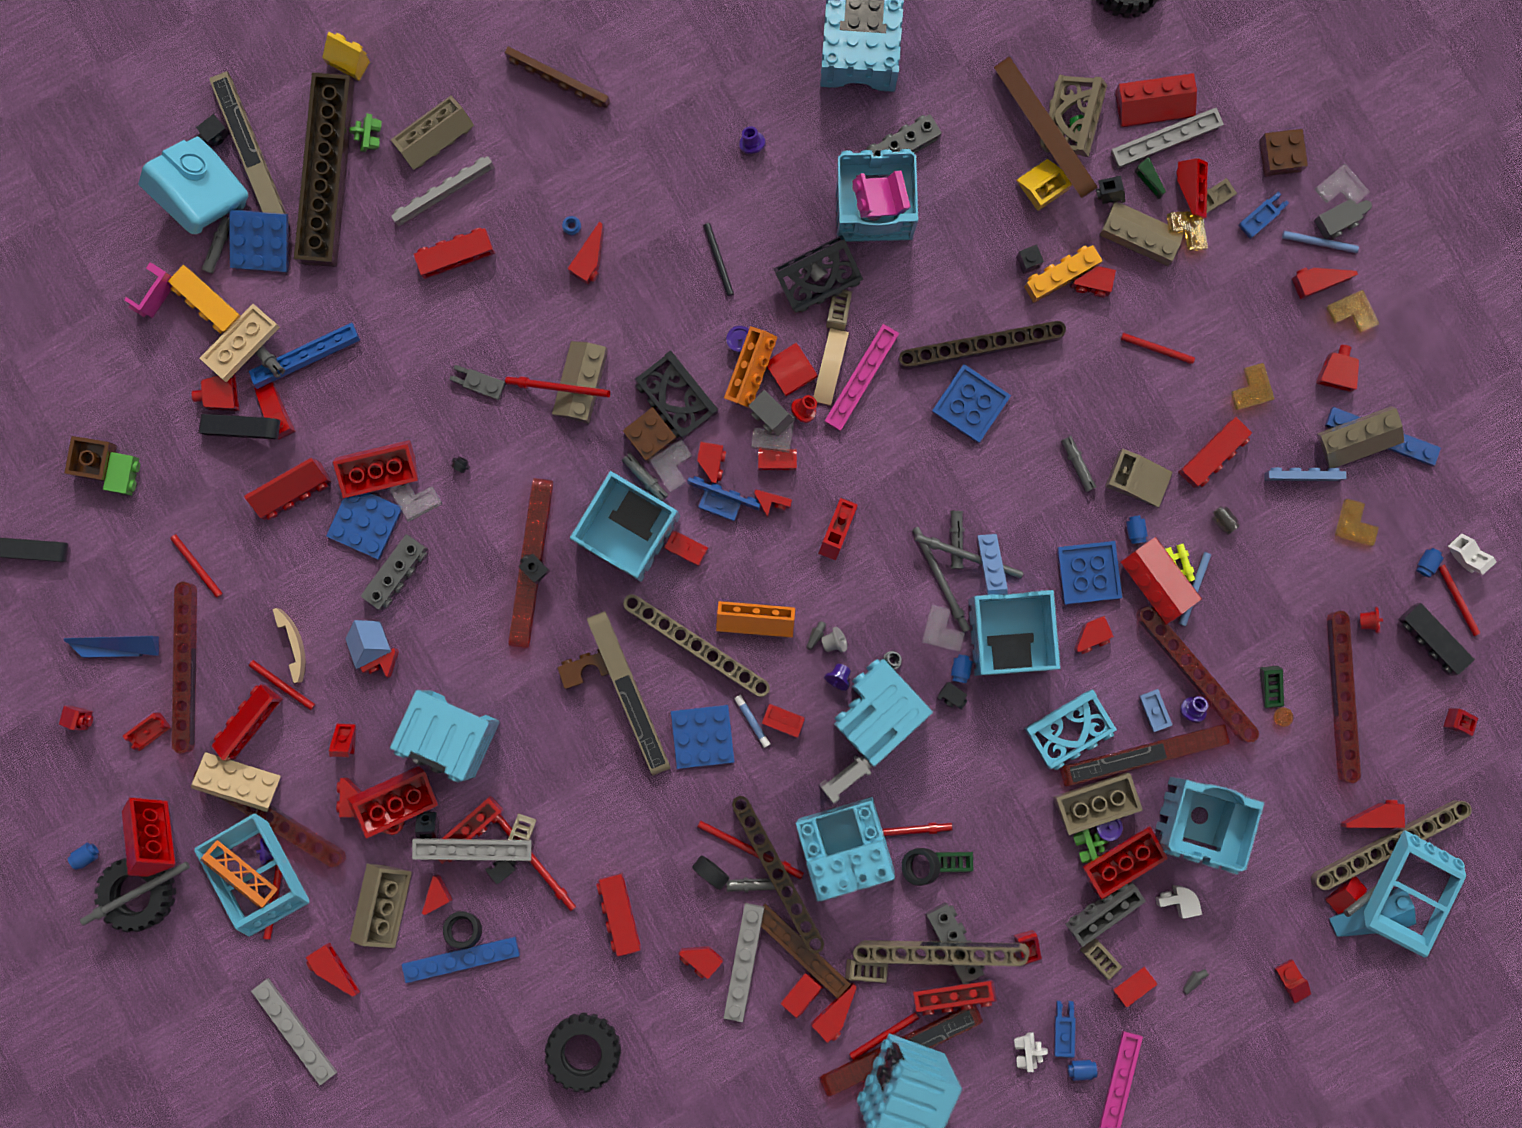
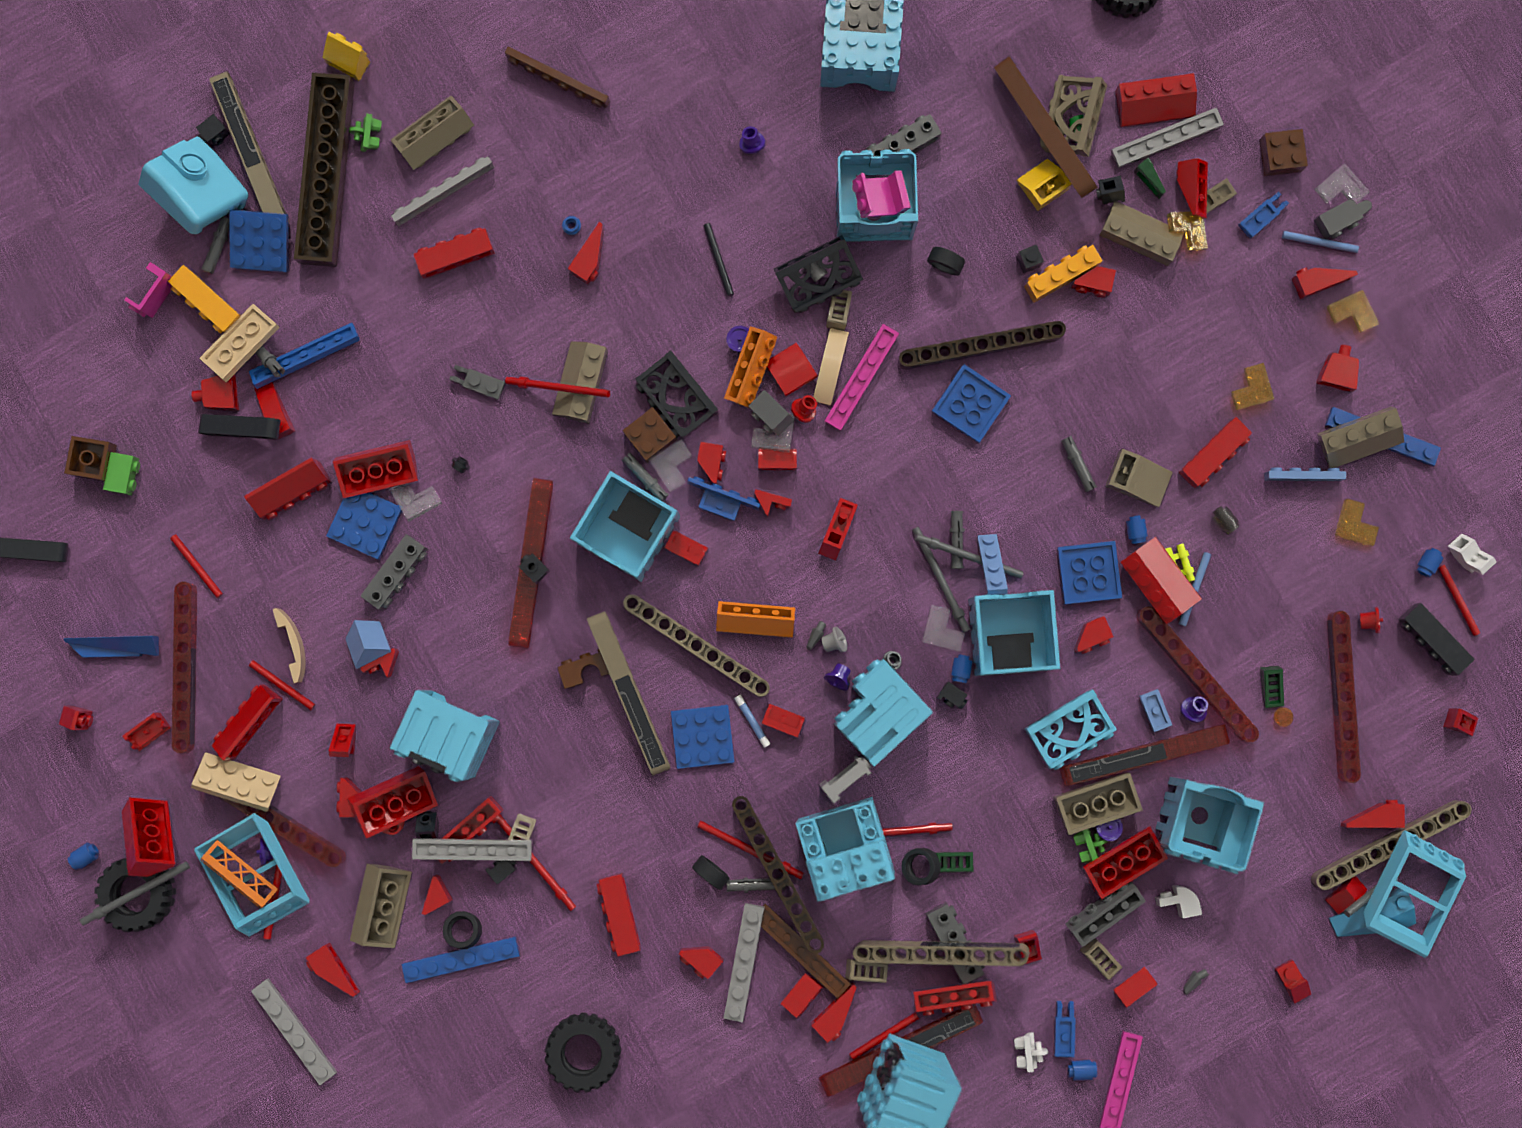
red bar [1120,333,1195,364] -> none
none -> black tyre [927,246,965,276]

